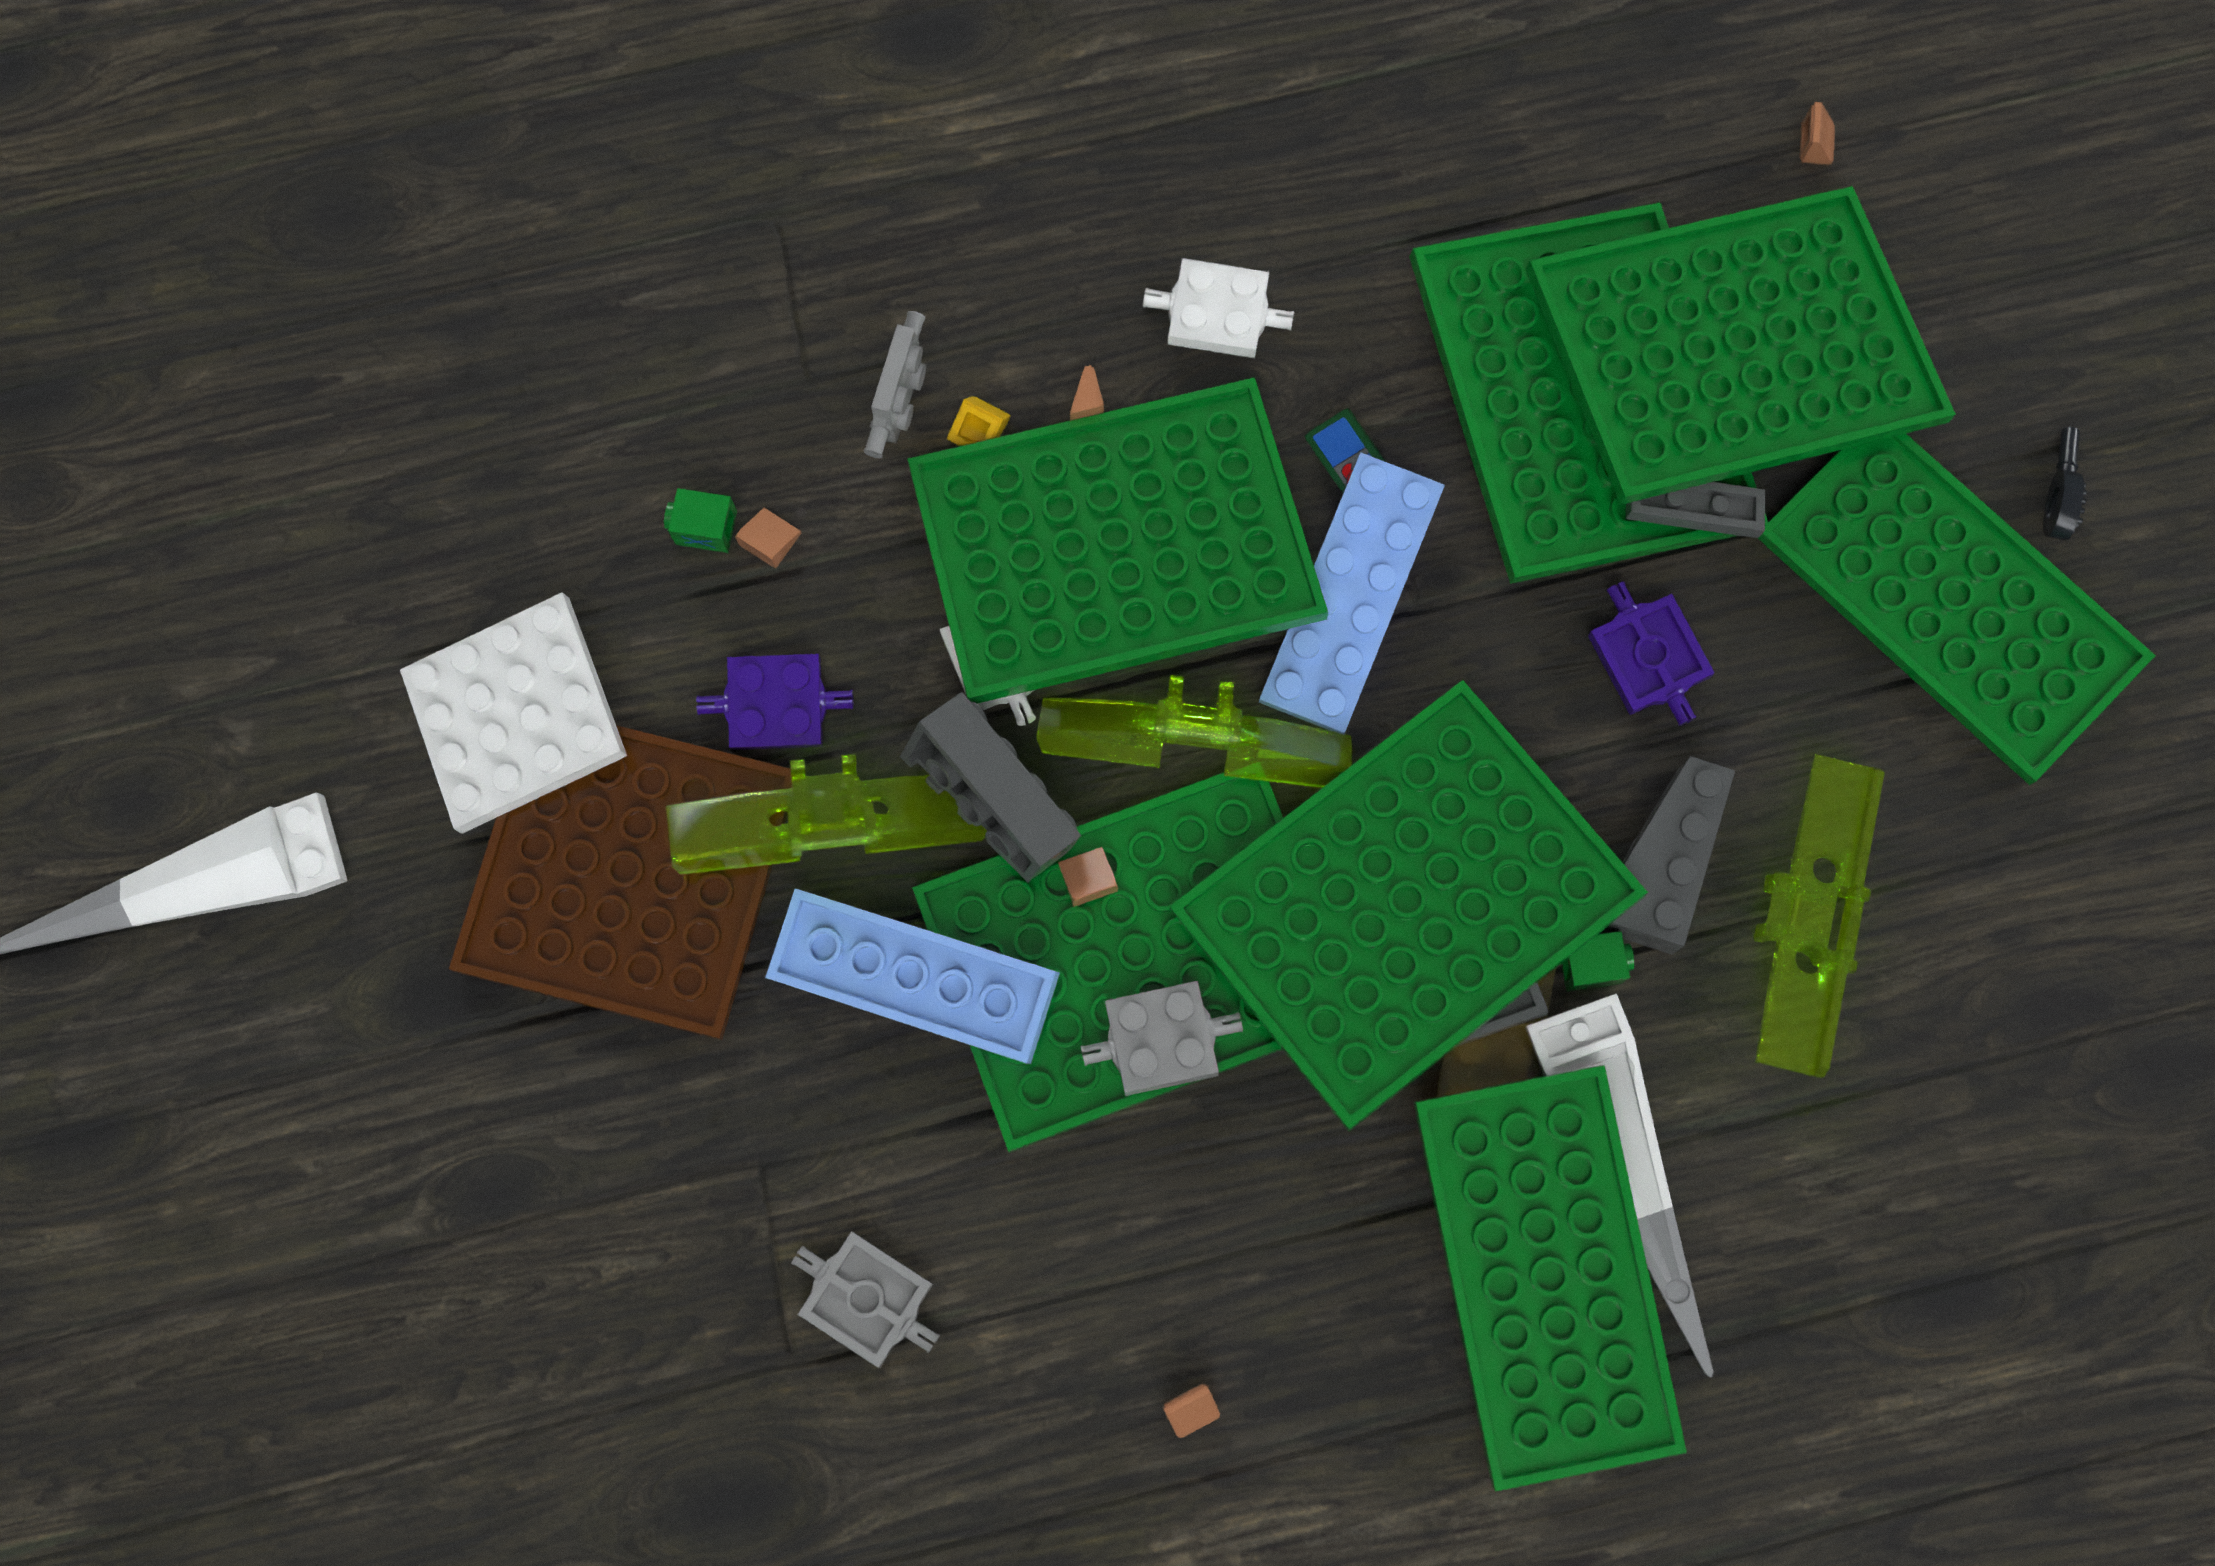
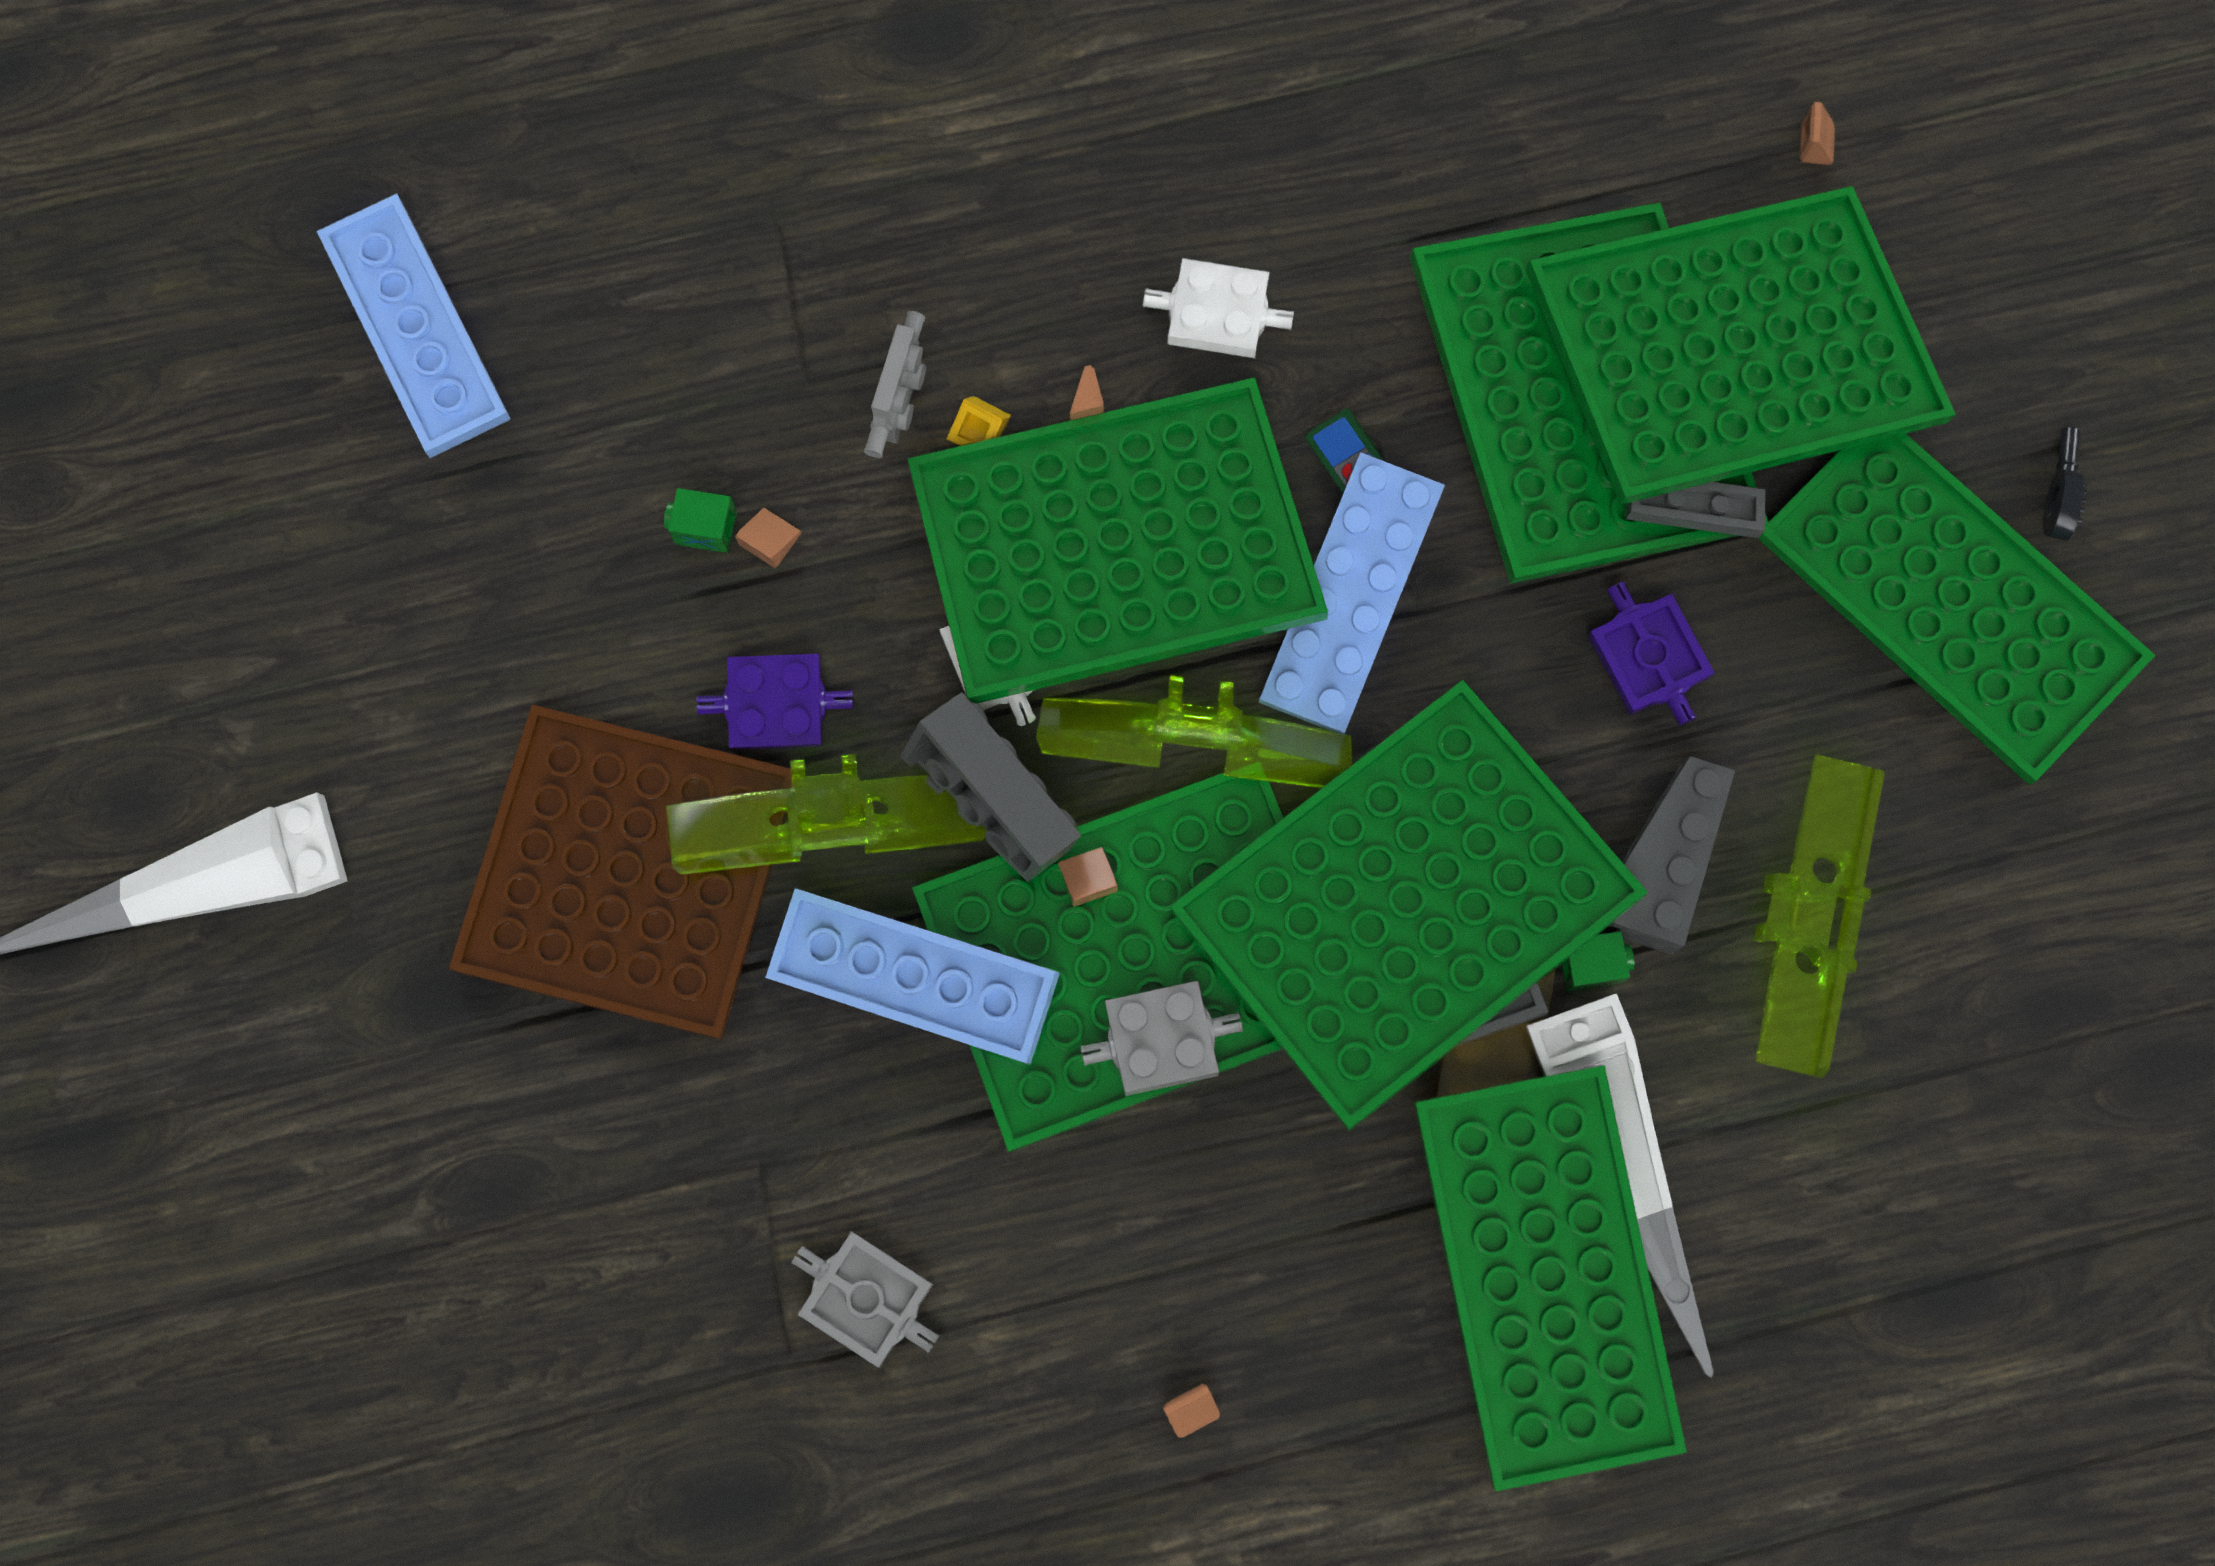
white plate [400,593,627,833] -> none
none -> light blue plate [317,194,511,458]

